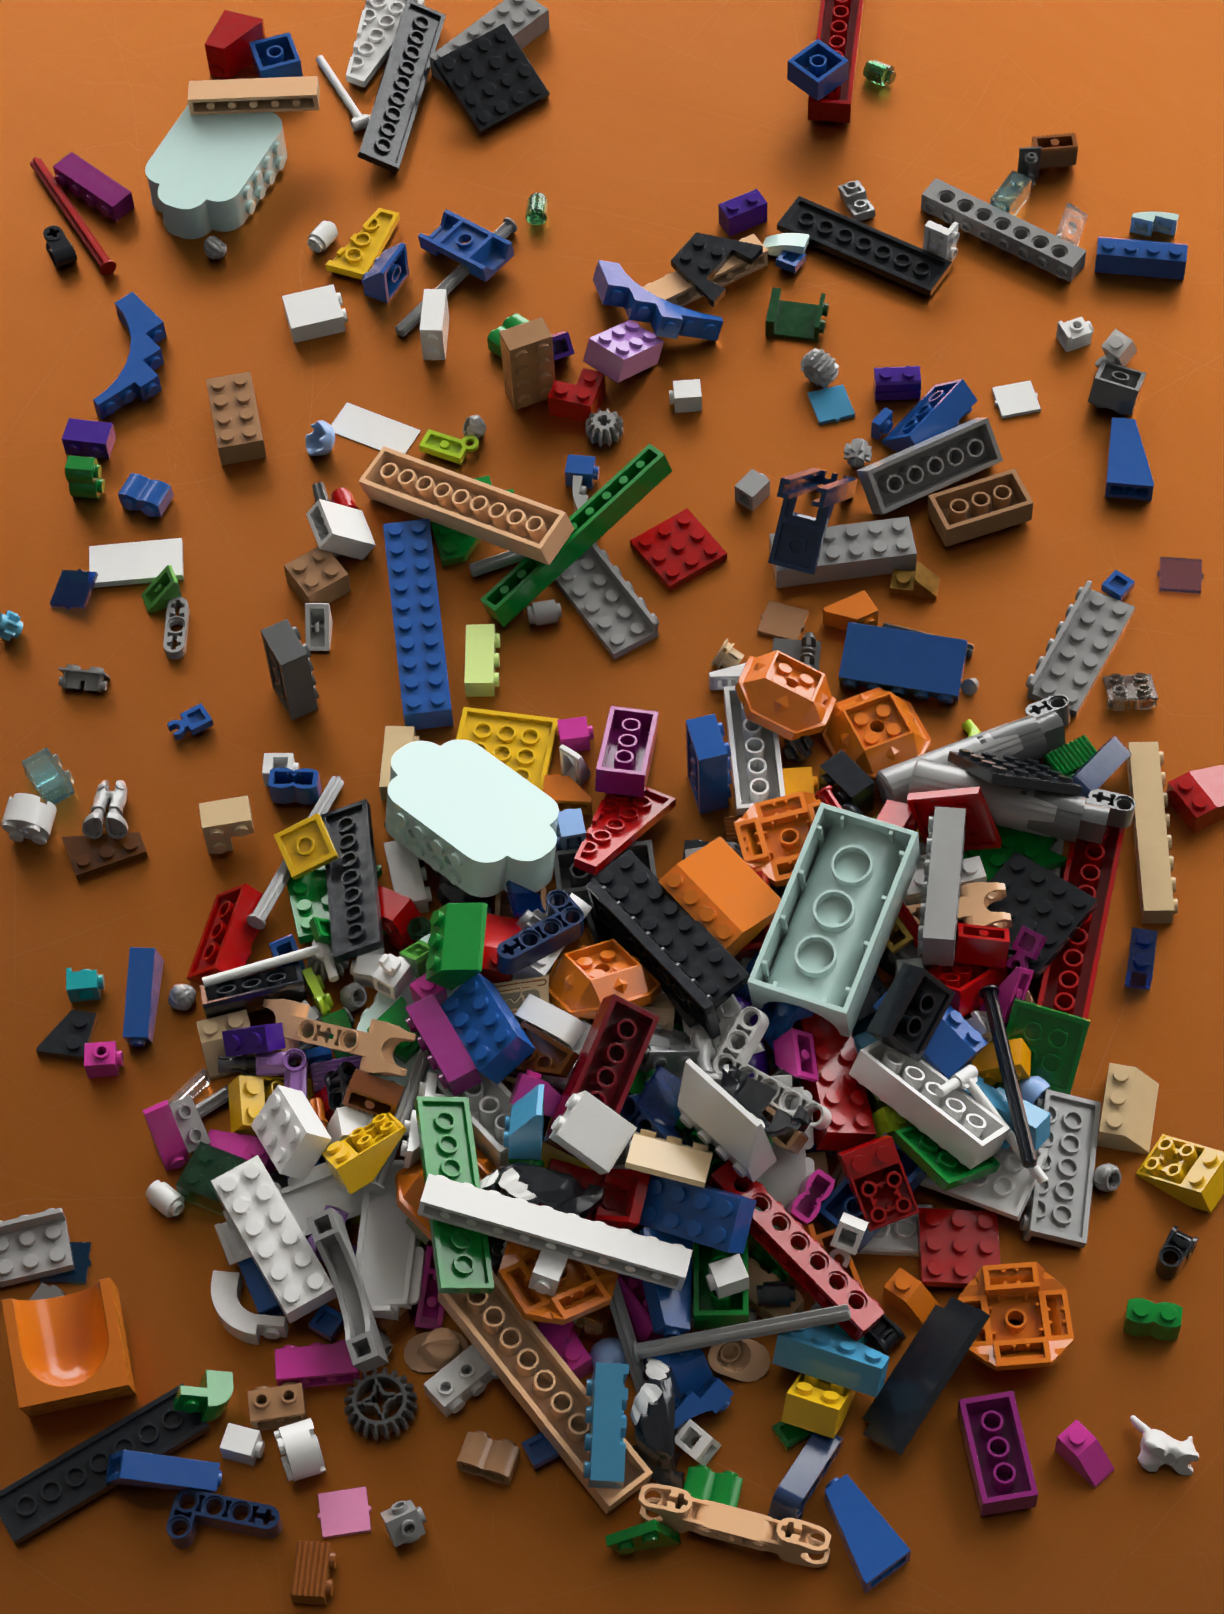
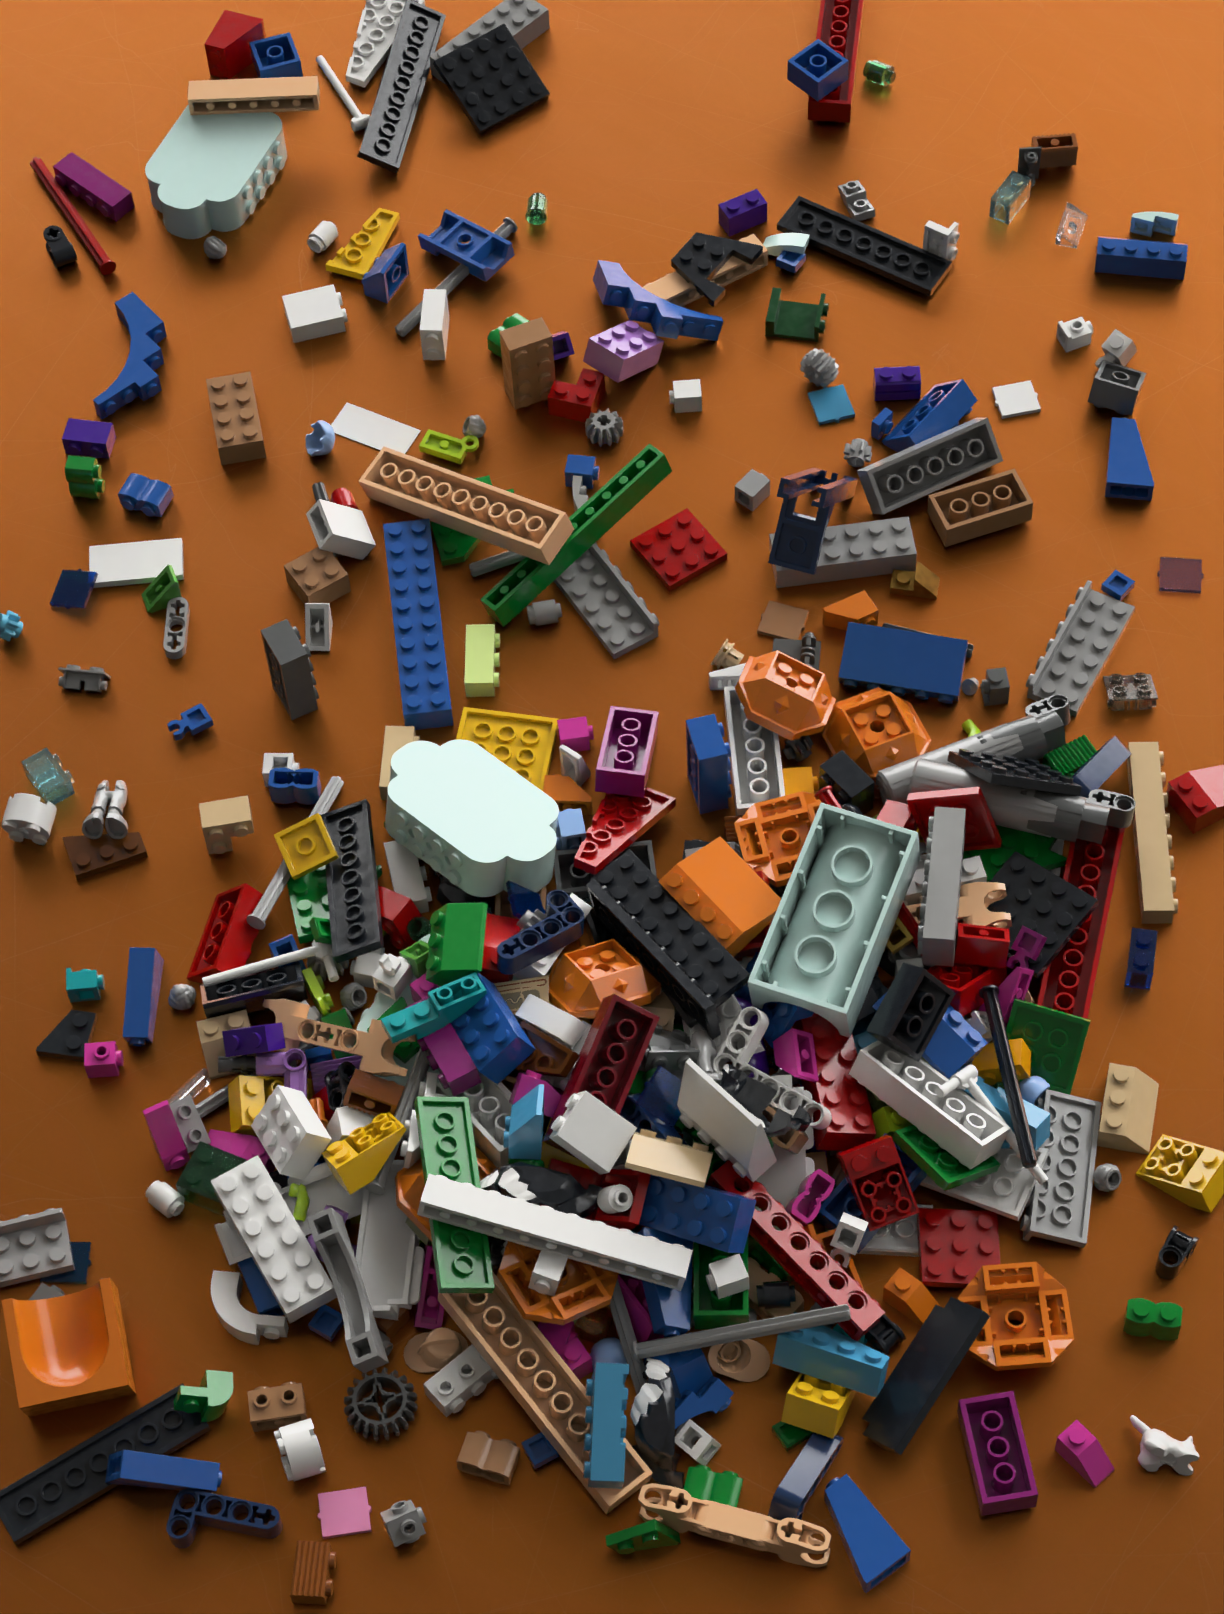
white brick [219,1423,265,1466] -> none
dark pink brick [275,1340,360,1388] -> none
light grey brick [921,178,1086,282] -> none
none -> lime arm [288,1183,310,1221]
none -> teal slope [381,972,487,1044]
none -> white brick [597,1184,633,1214]
none -> dark grey brick [980,667,1010,706]

